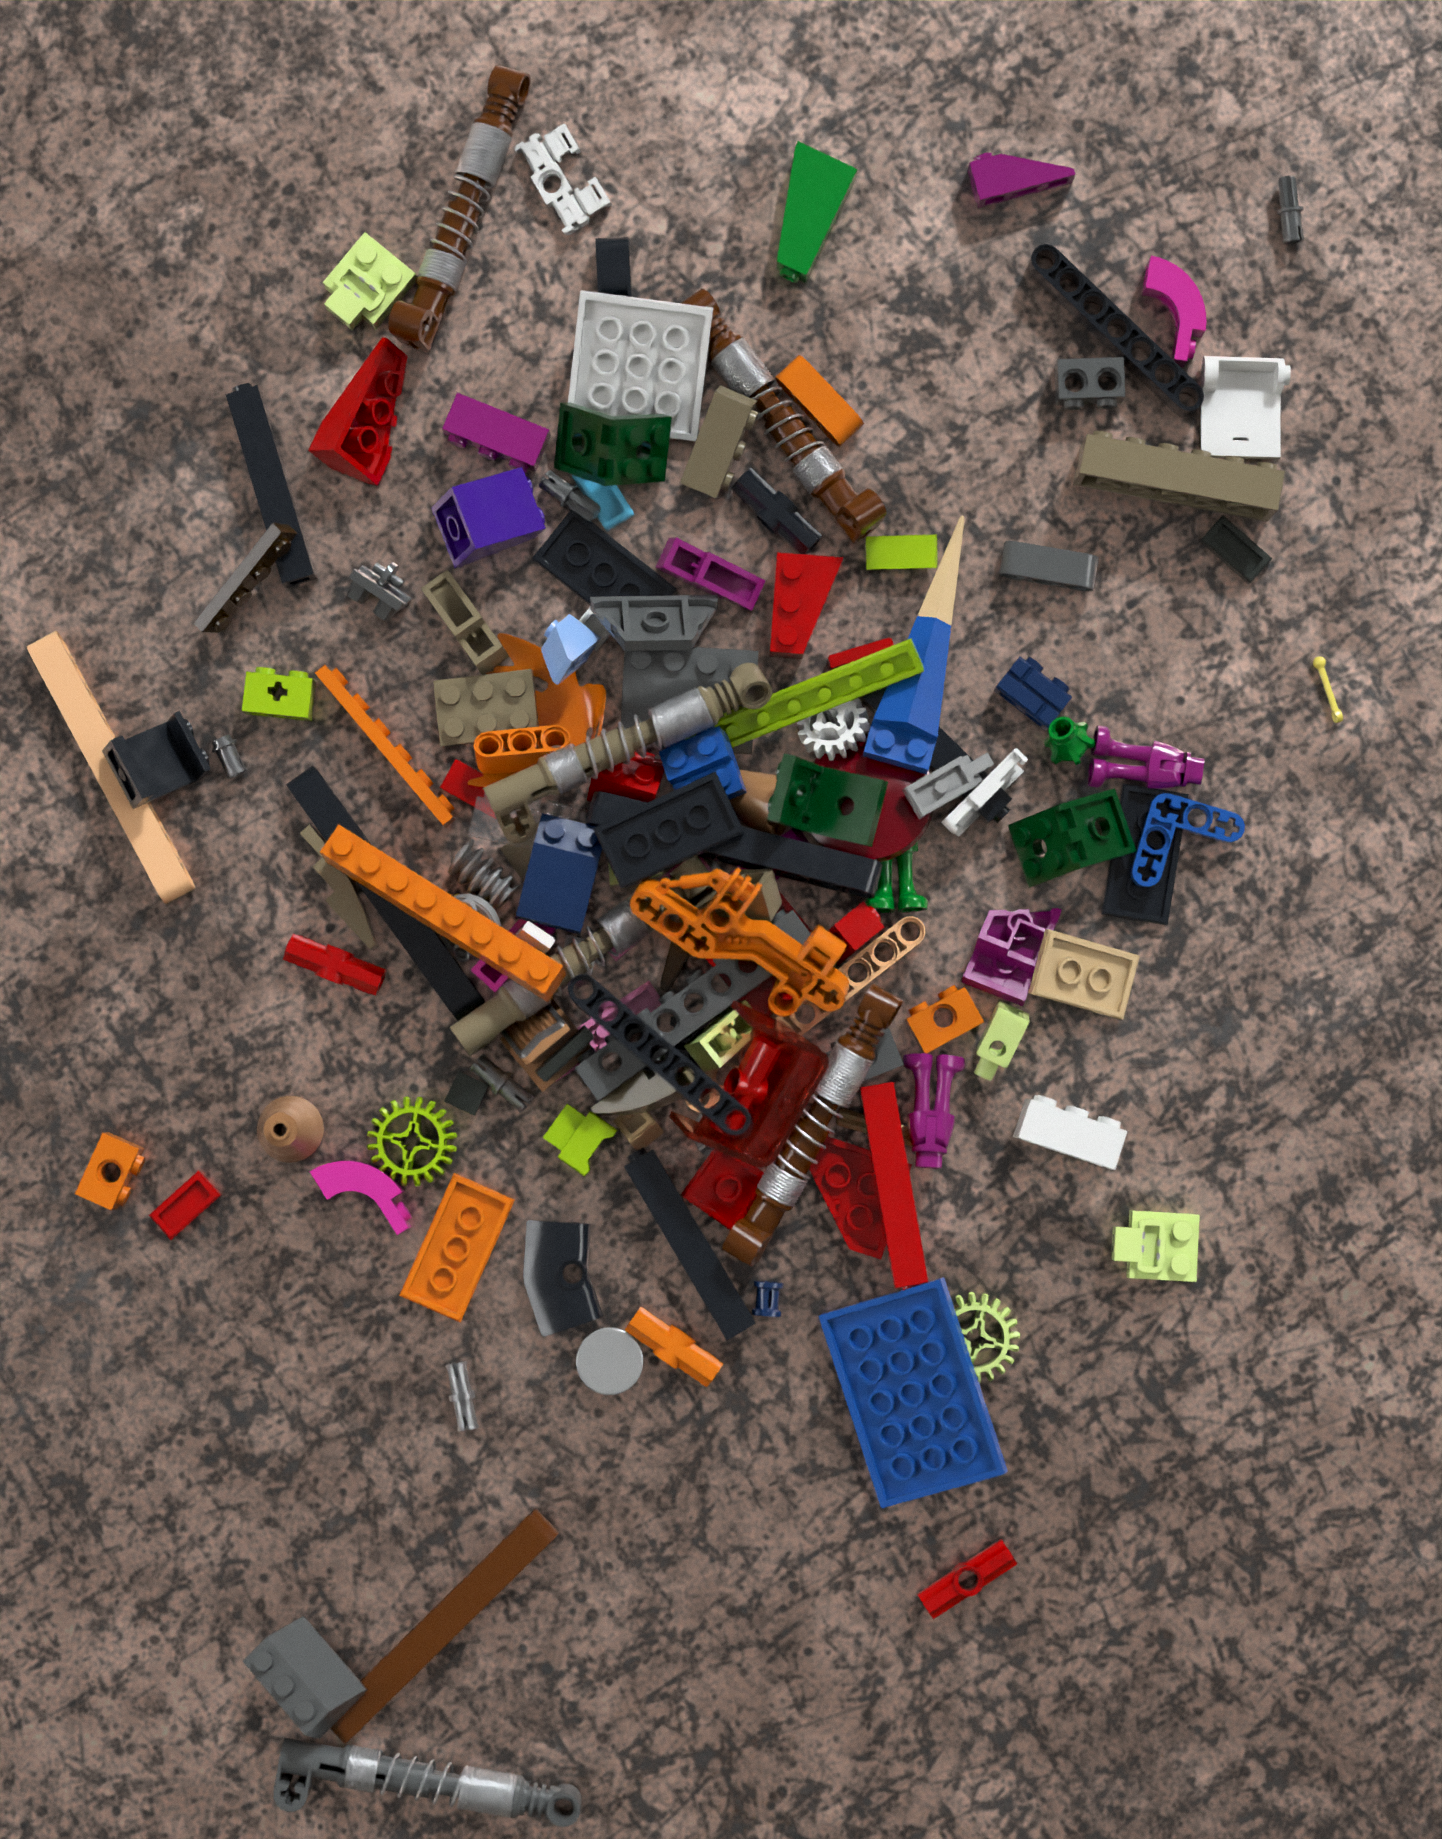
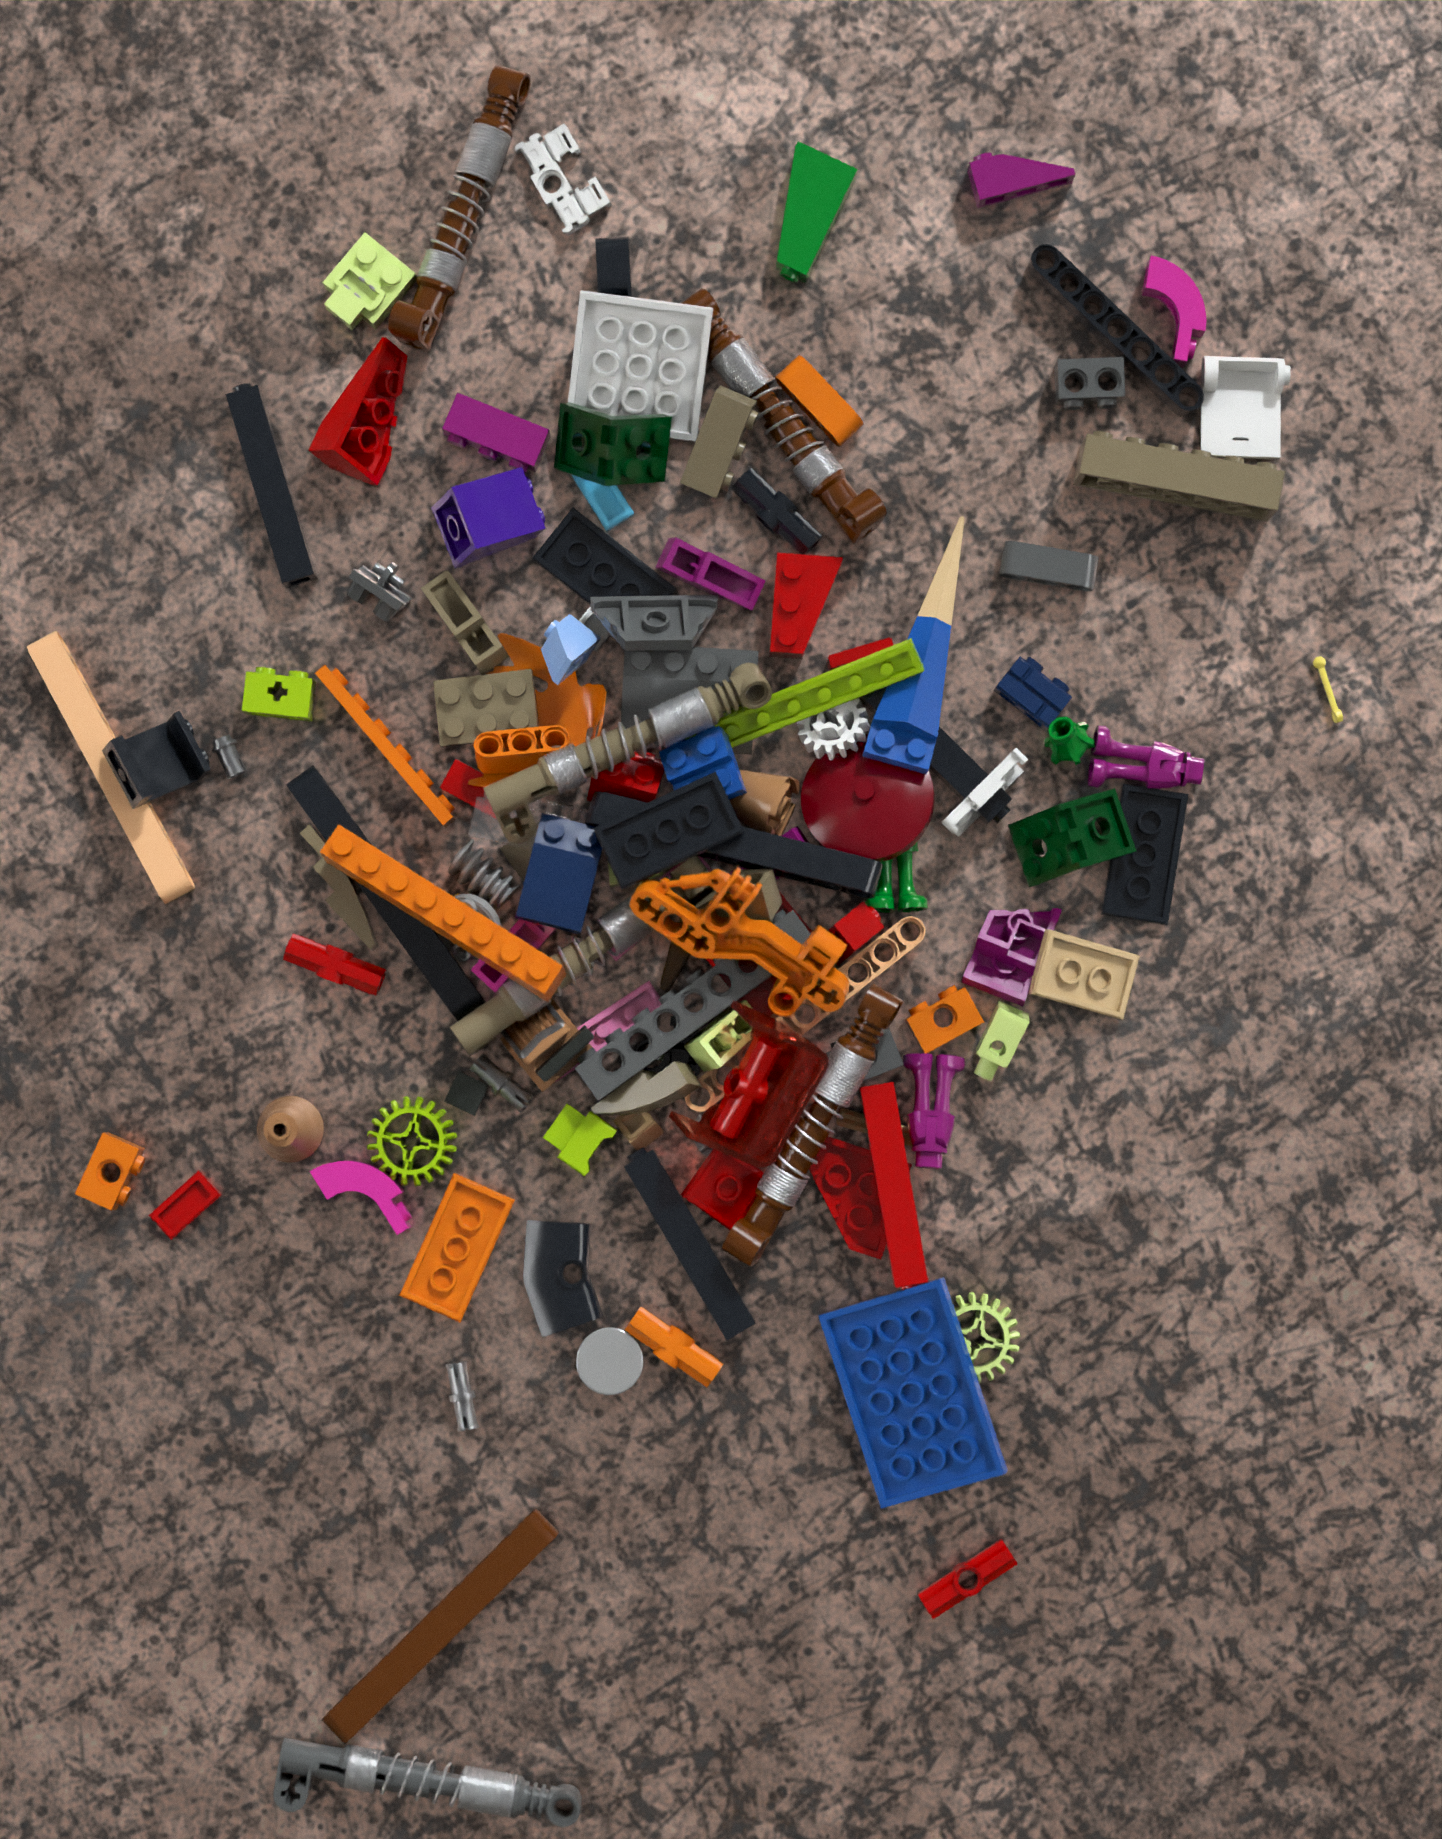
dark brown plate [194,523,297,633] -> none
dark grey slope [243,1616,368,1739] -> none
white tile [515,921,555,954] -> none
dark grey axle [539,470,601,522] -> none
black beam [568,974,754,1140] -> none
dark blue bush [752,1281,784,1317] -> none
dark green bracket [767,753,888,847] -> none
lime slope [866,534,938,570] -> none
light grey hinge [902,753,994,819] -> none
white brick [1013,1095,1127,1170] -> none
yellowish green piece [1111,1210,1200,1282] -> none
blue beam [1130,793,1245,888] -> none
pearl dark grey tile [1200,515,1272,584] -> none
dark grey axle [1277,176,1304,244] -> none

